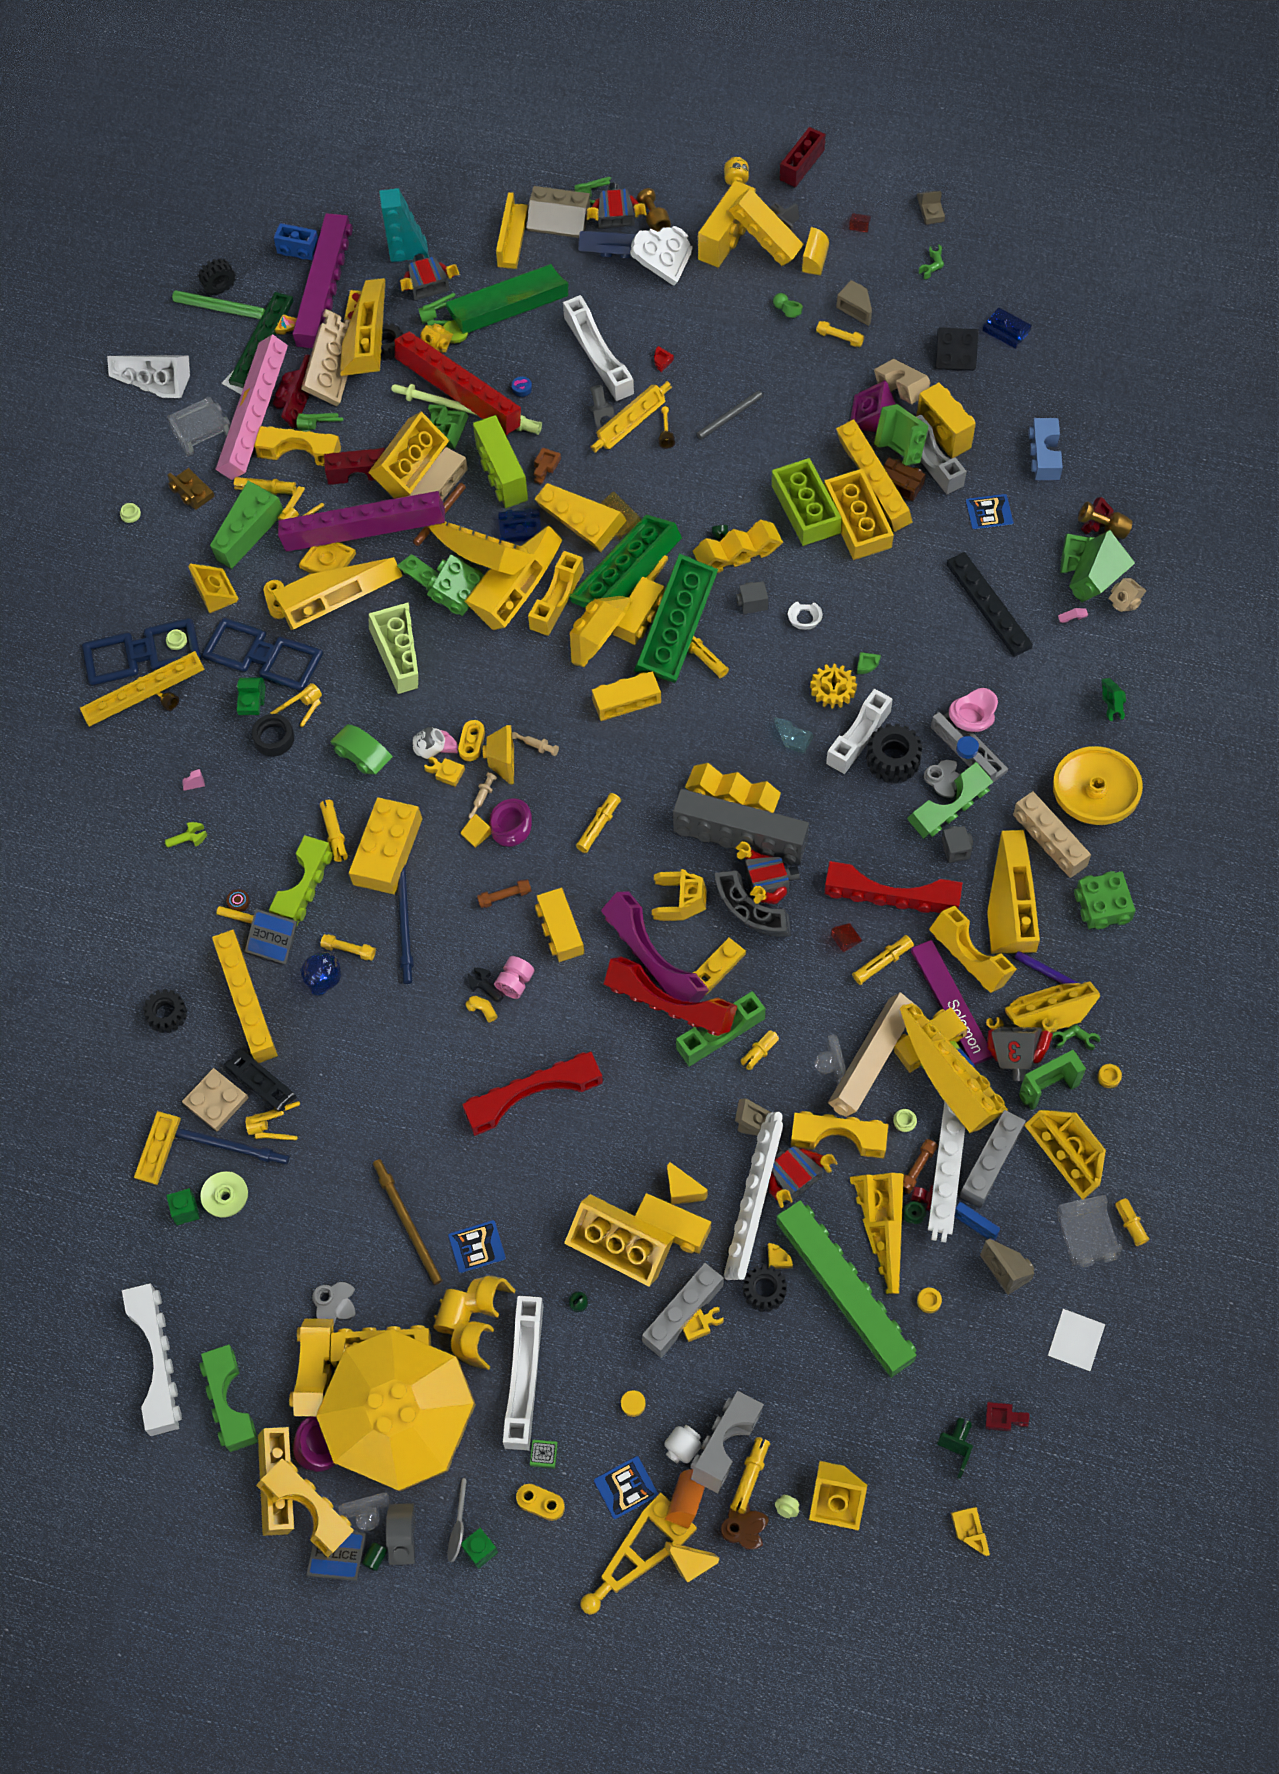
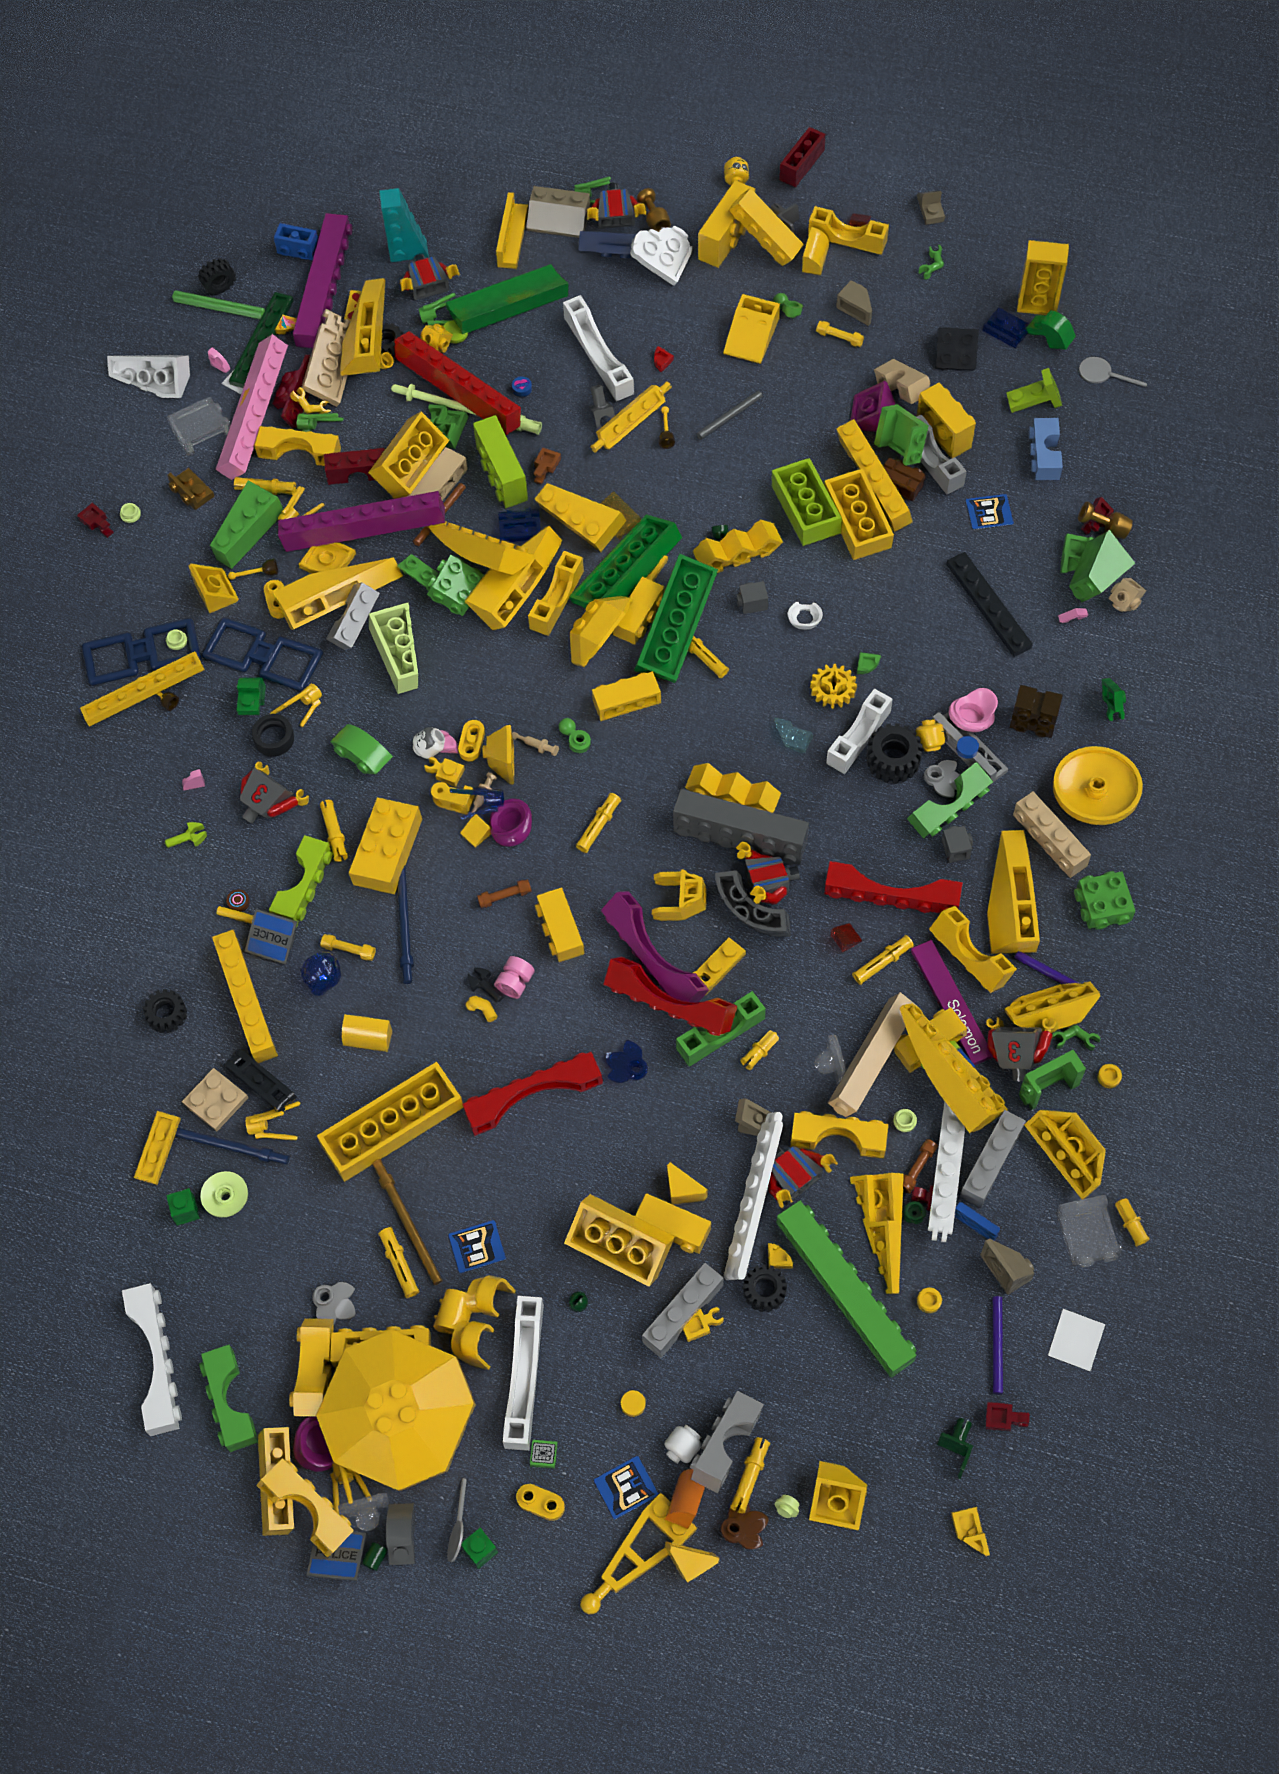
none -> dark red plate [77,503,113,538]
none -> bright pink tile [208,348,230,373]
none -> hinge [228,558,278,580]
none -> dark grey torso [240,762,309,824]
none -> yellow arm [290,387,331,414]
none -> yellow brick [317,1062,463,1182]
none -> light grey arch [326,582,380,650]
none -> yellow plant [330,1463,372,1515]
none -> yellow brick [342,1014,392,1052]
none -> yellow pin [378,1227,420,1298]
none -> yellow hinge [380,352,394,369]
none -> yellow leg [431,782,475,815]
none -> clear blue plant [449,787,504,820]
none -> bright green plate [559,718,591,753]
none -> clear blue plate [605,1040,648,1083]
none -> yellow slope [723,294,780,364]
none -> yellow arch [808,206,889,255]
none -> yellow head [916,719,945,752]
none -> dark purple bar [993,1296,1003,1395]
none -> lime bracket [1006,368,1062,413]
none -> dark brown brick [1009,685,1063,738]
none -> yellow brick [1017,240,1069,315]
none -> green brick [1027,310,1076,350]
none -> light grey piece [1079,357,1147,387]

